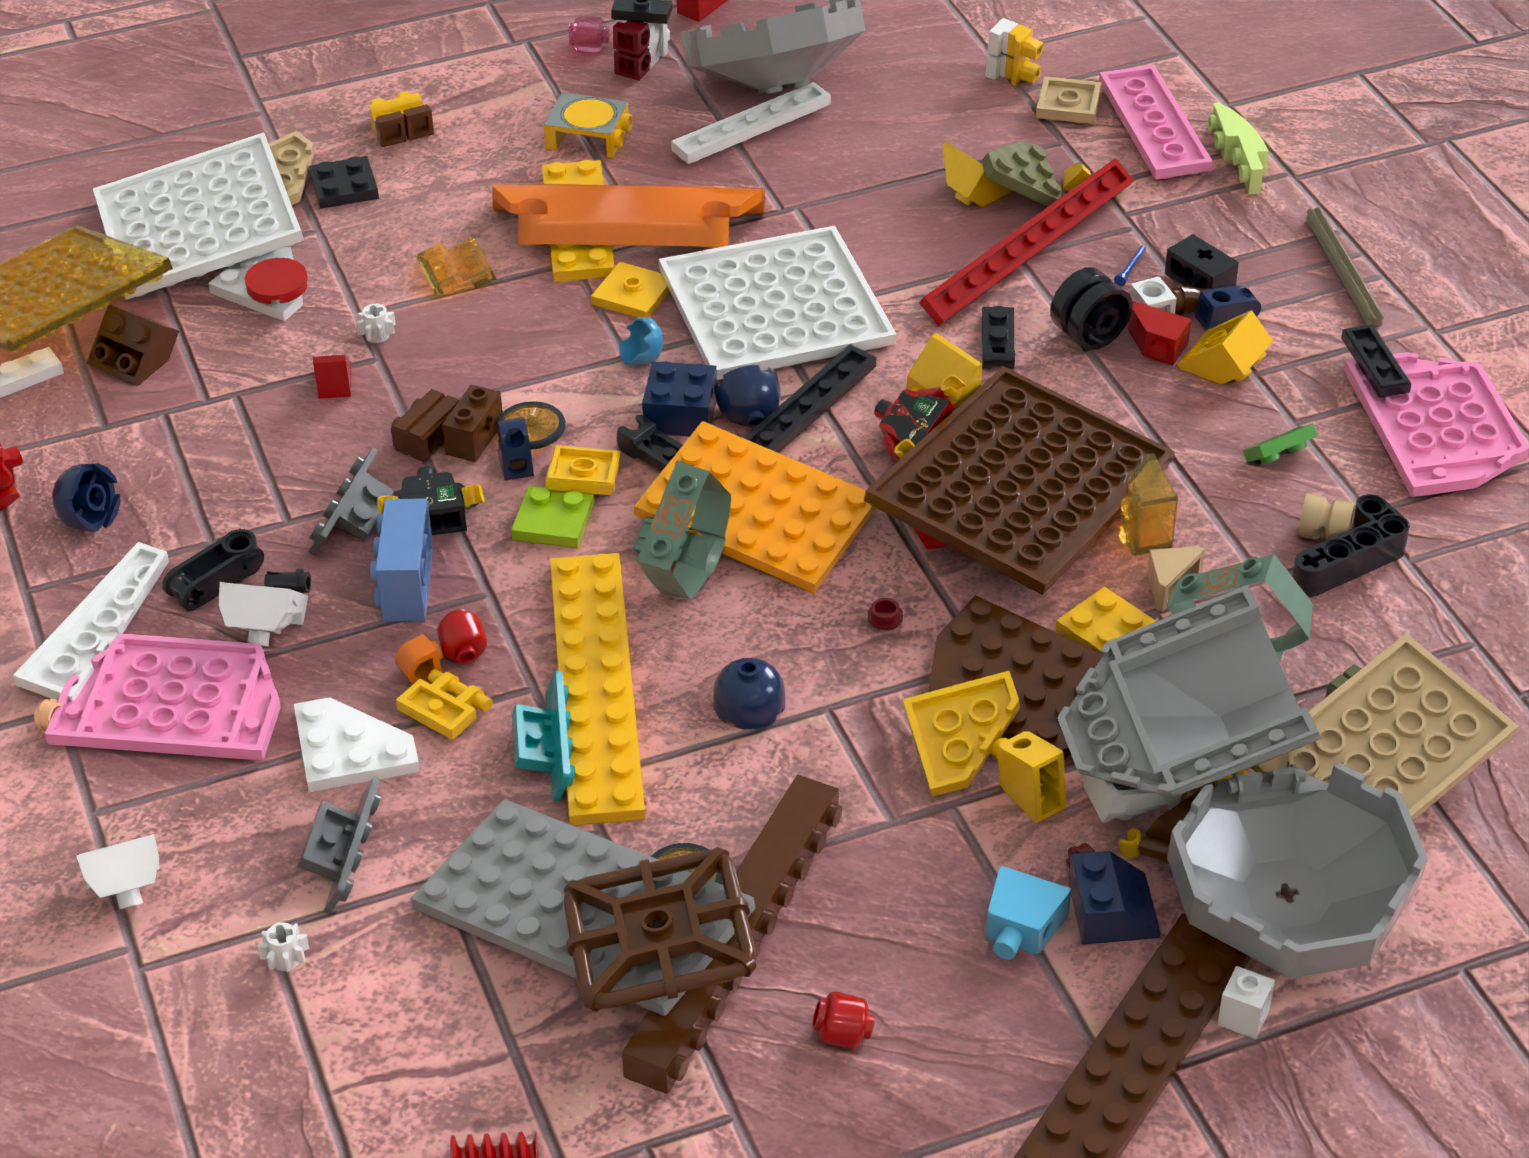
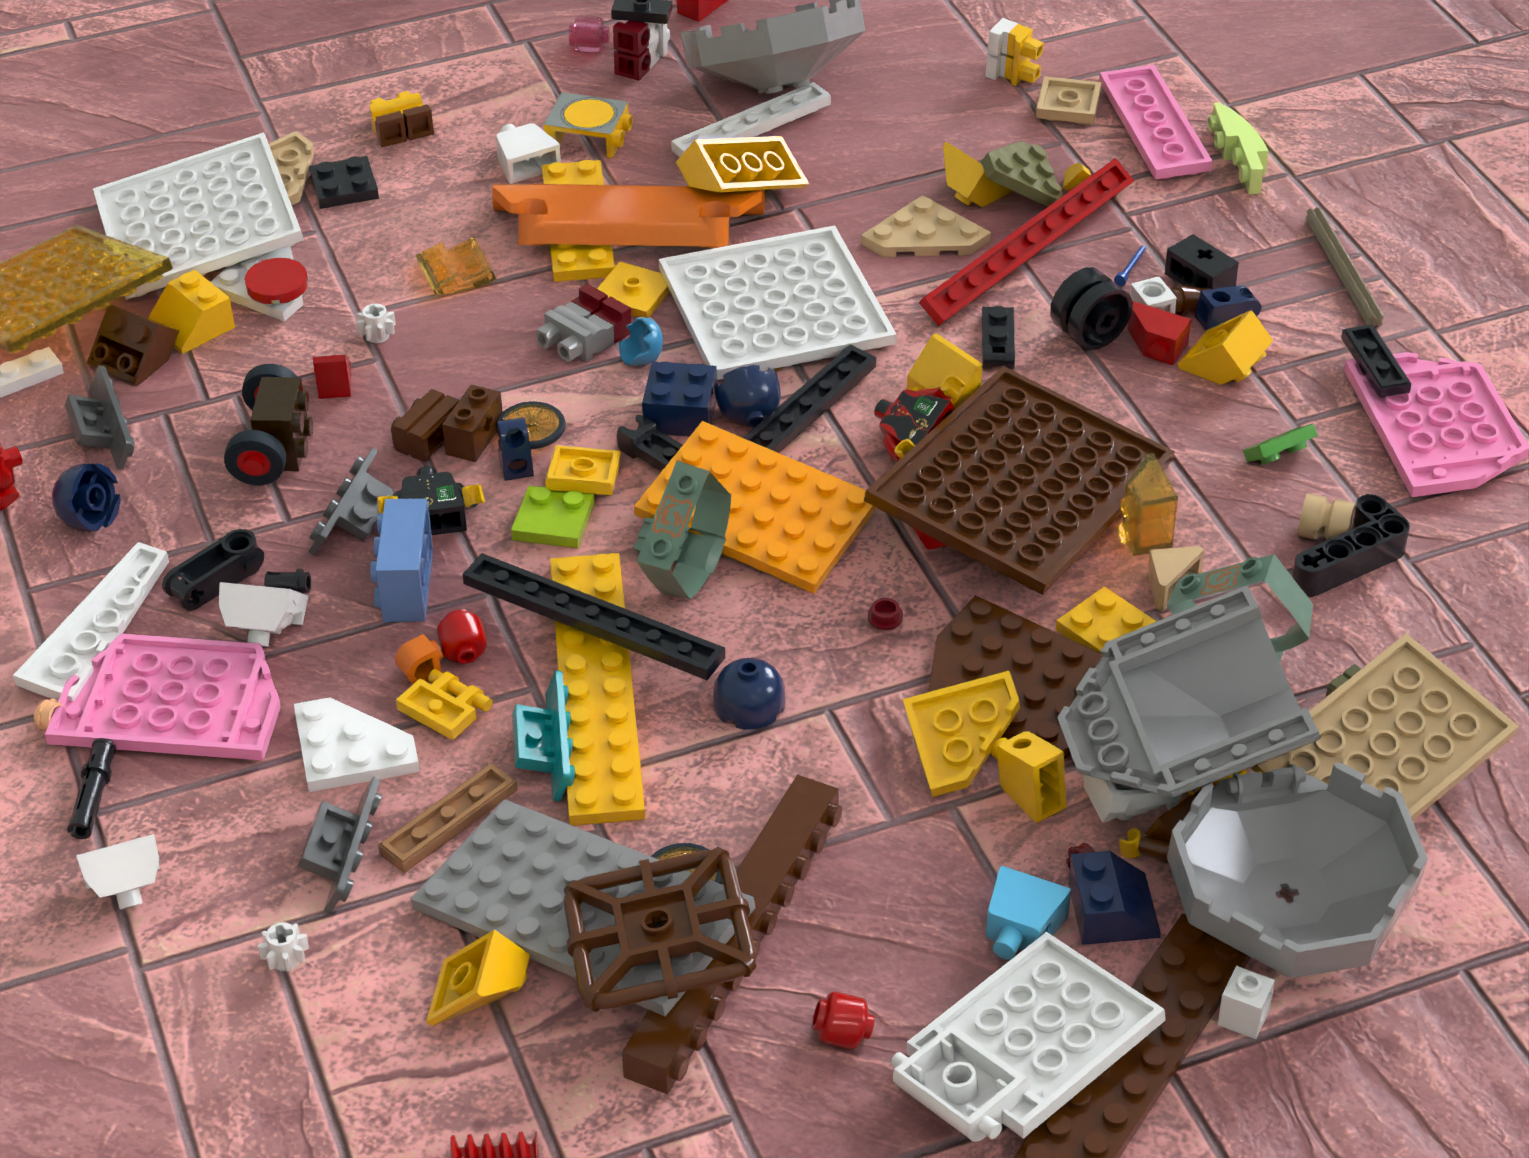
none -> dark grey bracket [65,365,135,469]
none -> black pin [67,738,116,839]
none -> yellow slope [148,269,235,354]
none -> brick [224,364,313,485]
none -> medium nougat tile [378,763,518,873]
none -> yellow slope [426,929,530,1026]
none -> black plate [462,553,726,680]
none -> white torso [496,123,561,184]
none -> light grey hips [536,284,631,362]
none -> yellow slope [676,136,809,192]
none -> tan plate [861,195,991,257]
none -> white plate [891,932,1166,1142]

